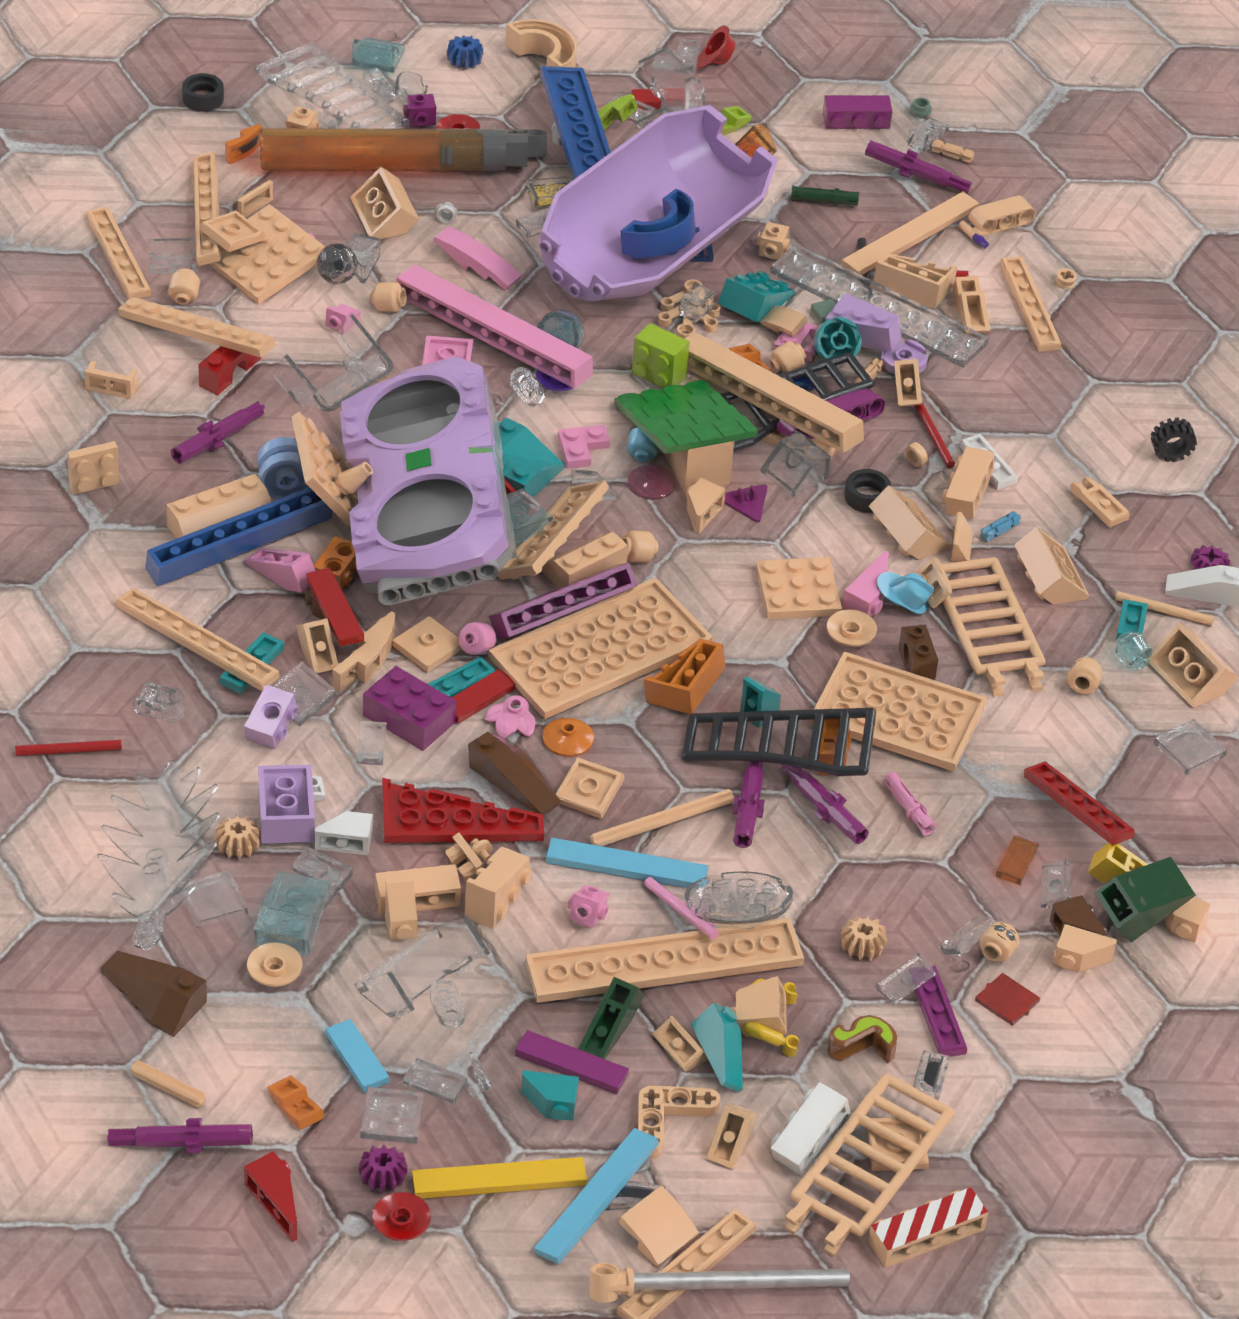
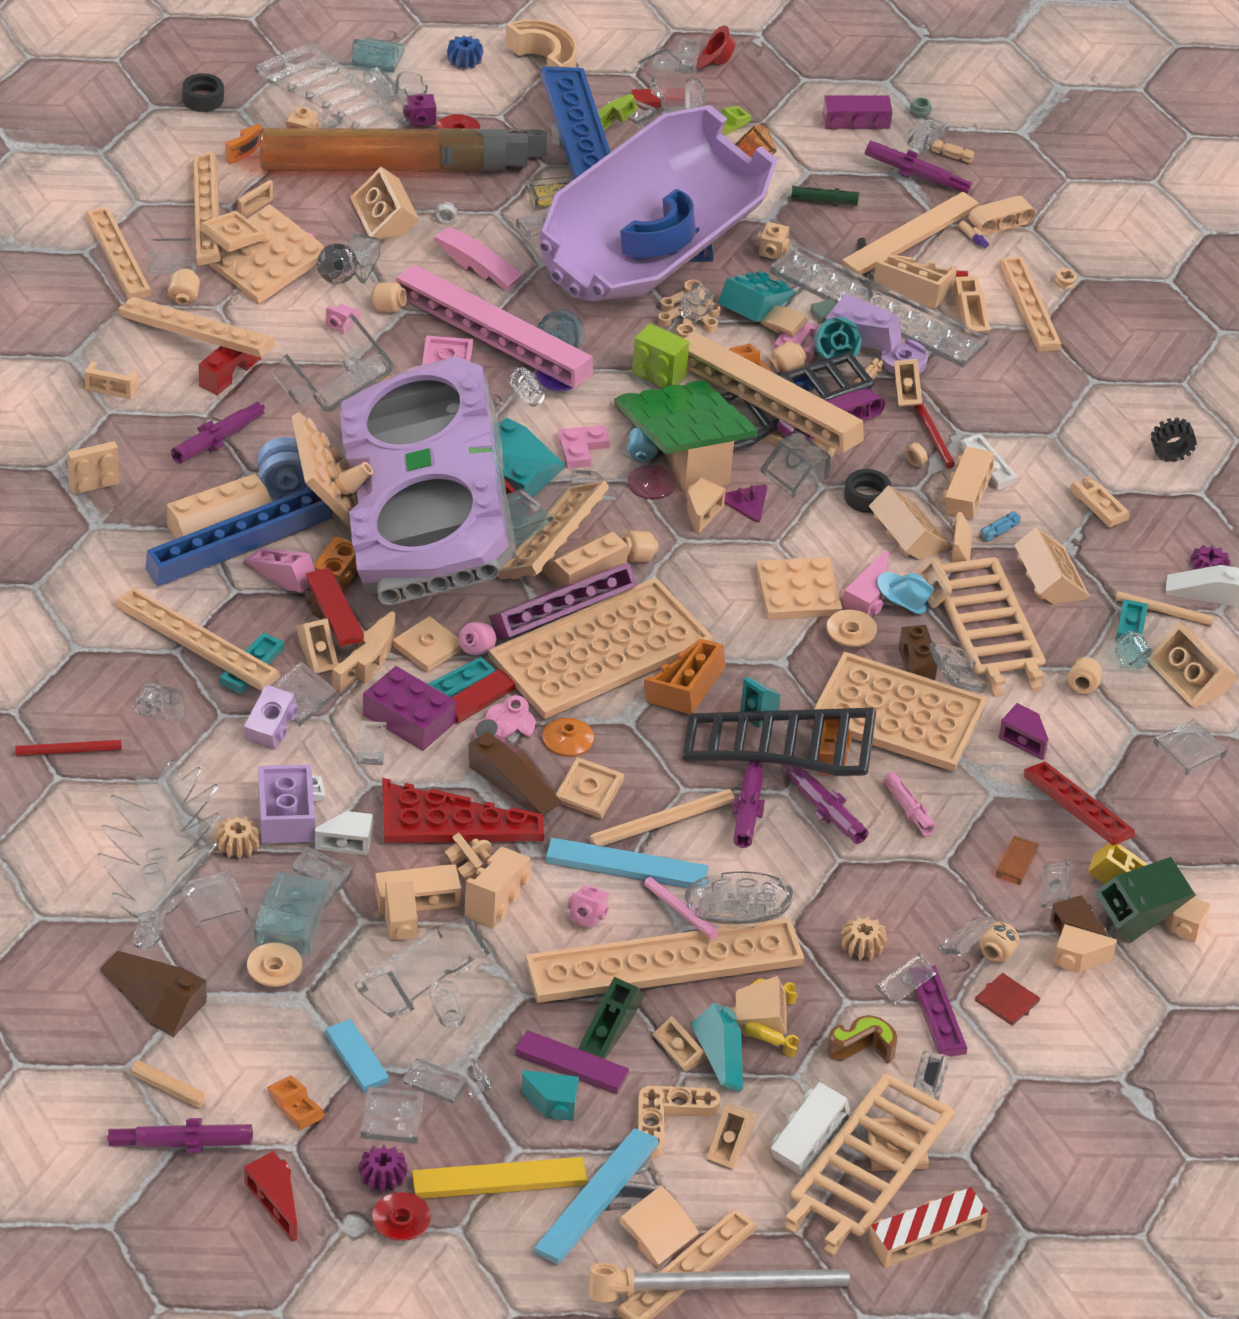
none -> tile [474,718,501,738]
none -> clear slope [929,641,988,693]
none -> magenta slope [998,703,1049,760]

